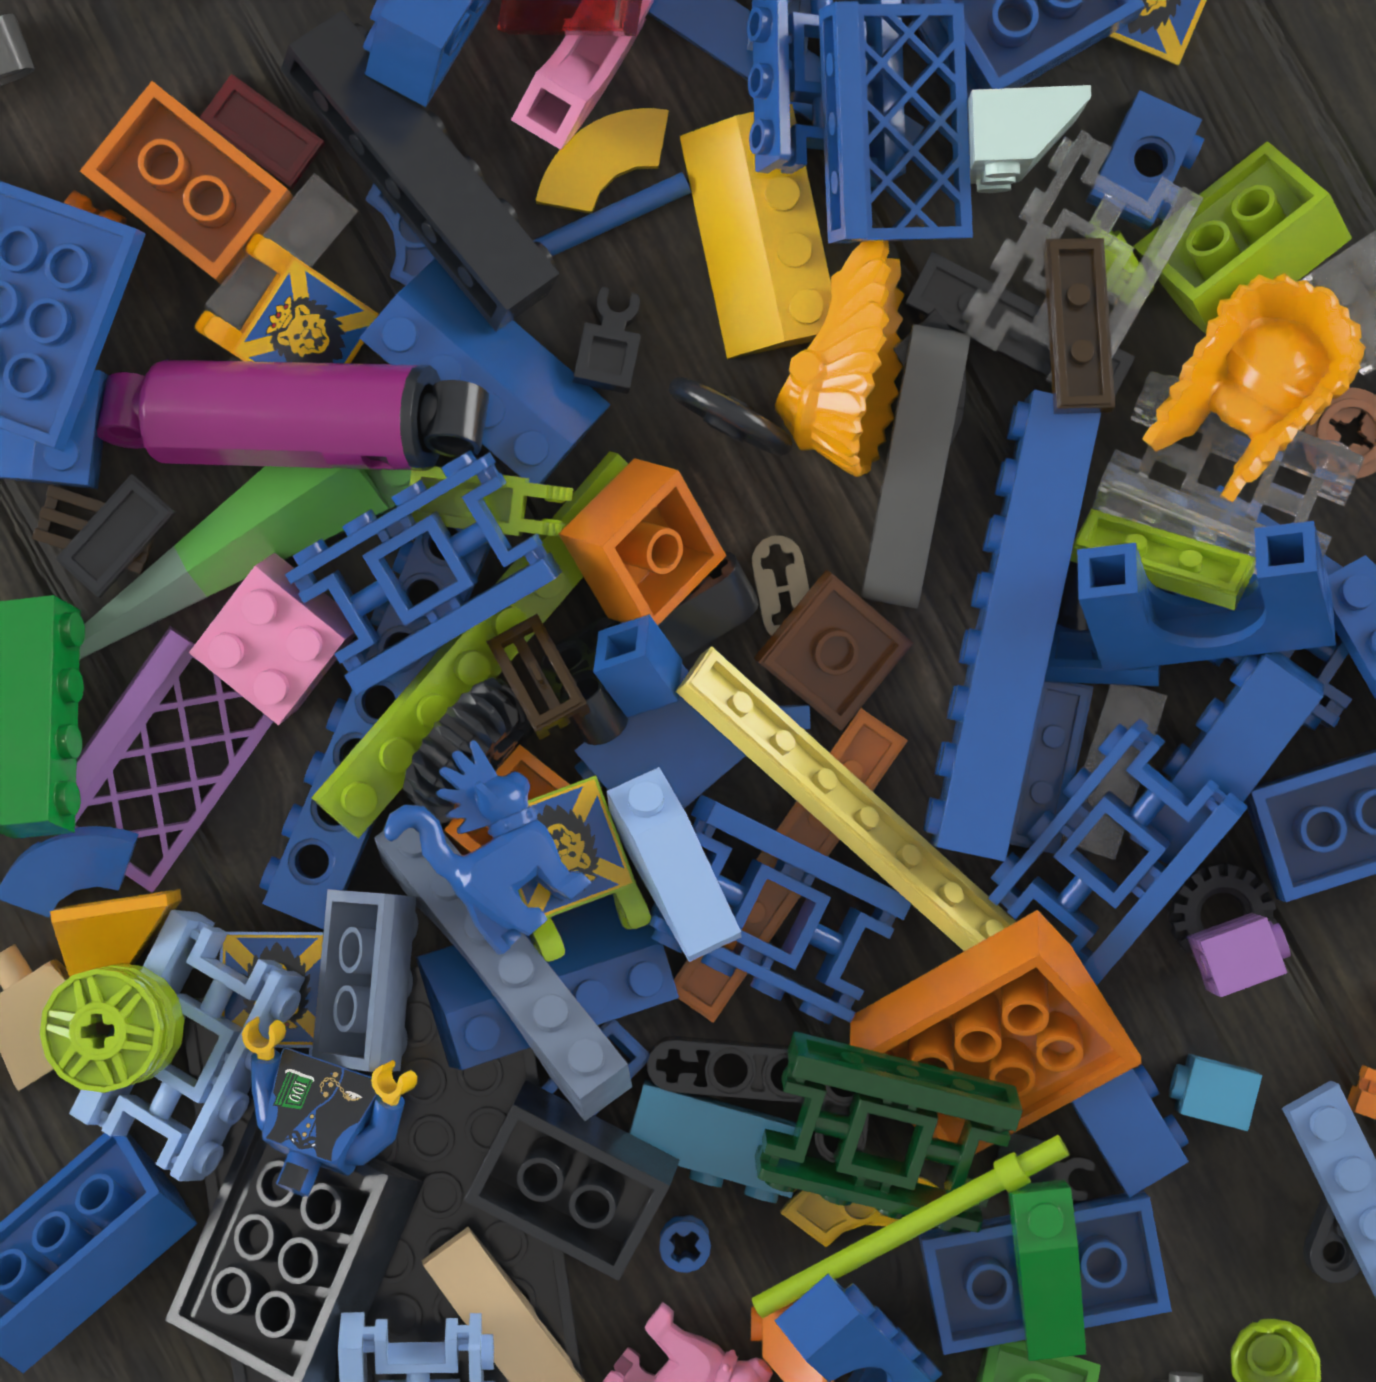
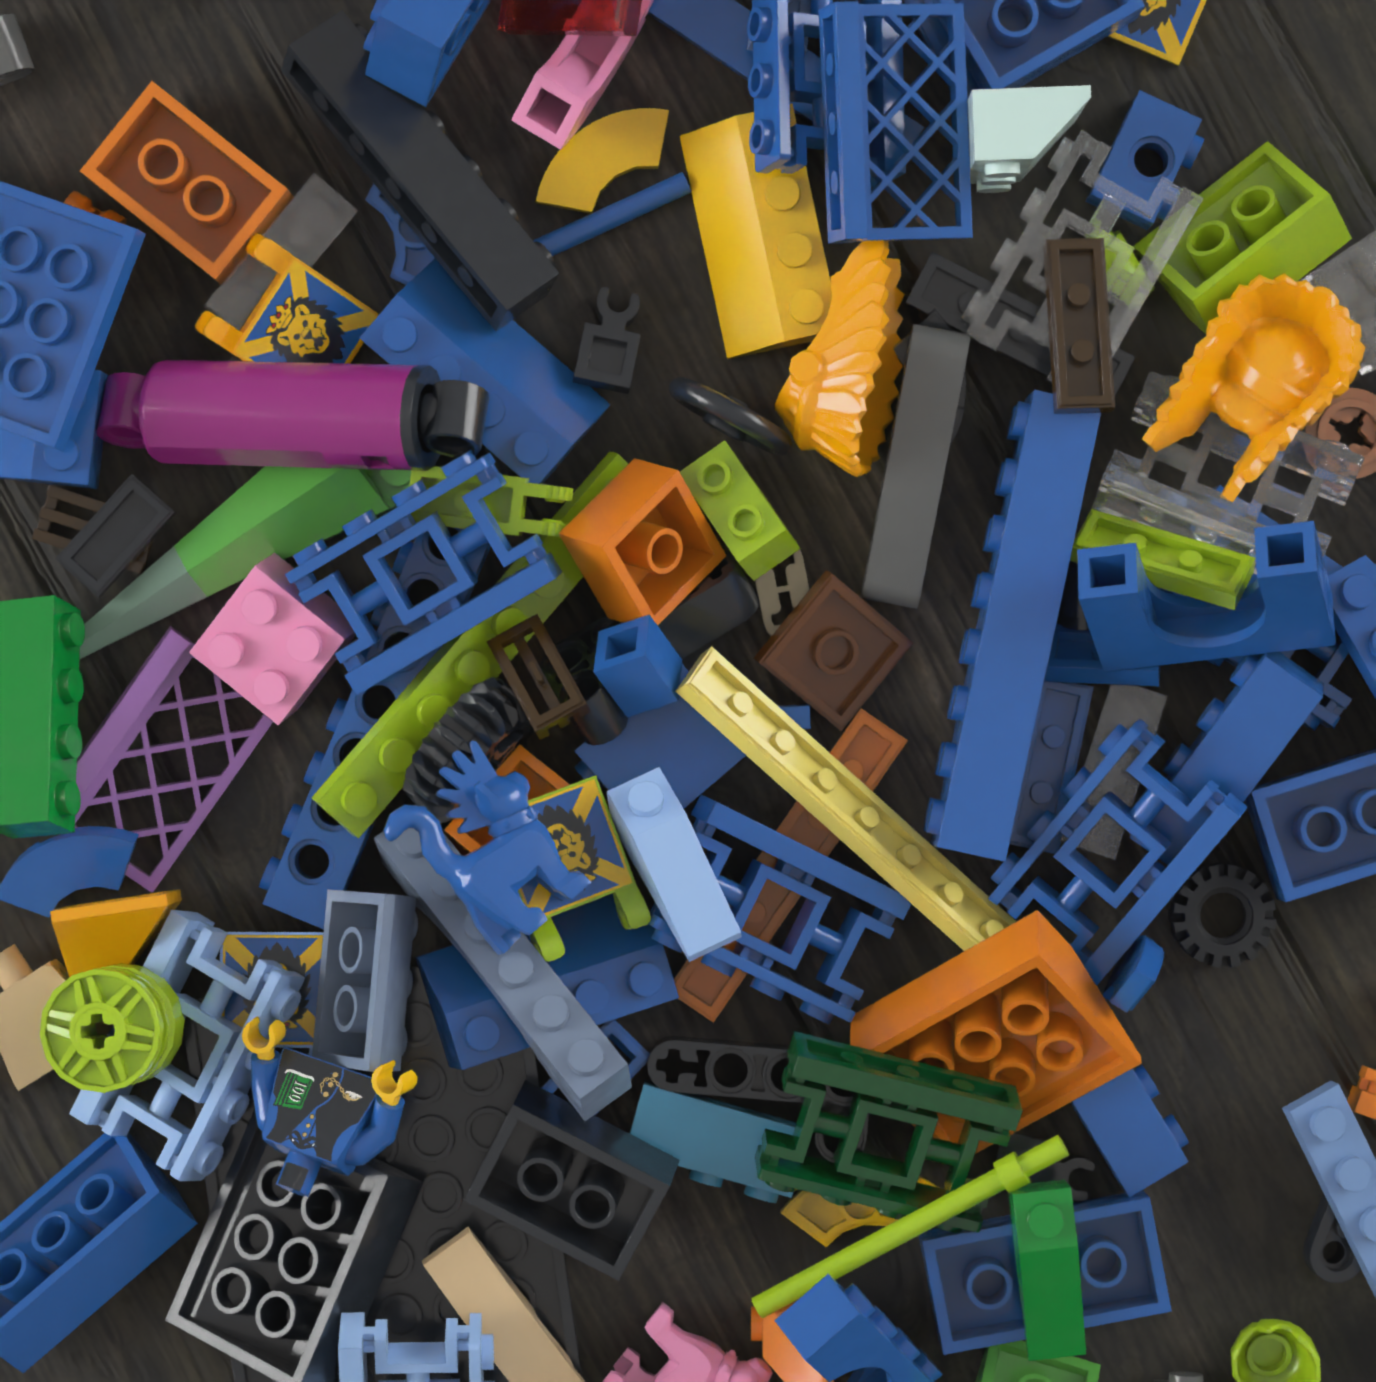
dark red tile [199,74,326,189] -> none
blue bush [659,1215,711,1273] -> none
dark azure brick [1169,1054,1262,1131] -> none
medium lavender brick [1187,913,1291,997] -> none
none -> lime brick [680,440,801,581]
none -> blue tile [1102,935,1164,1013]

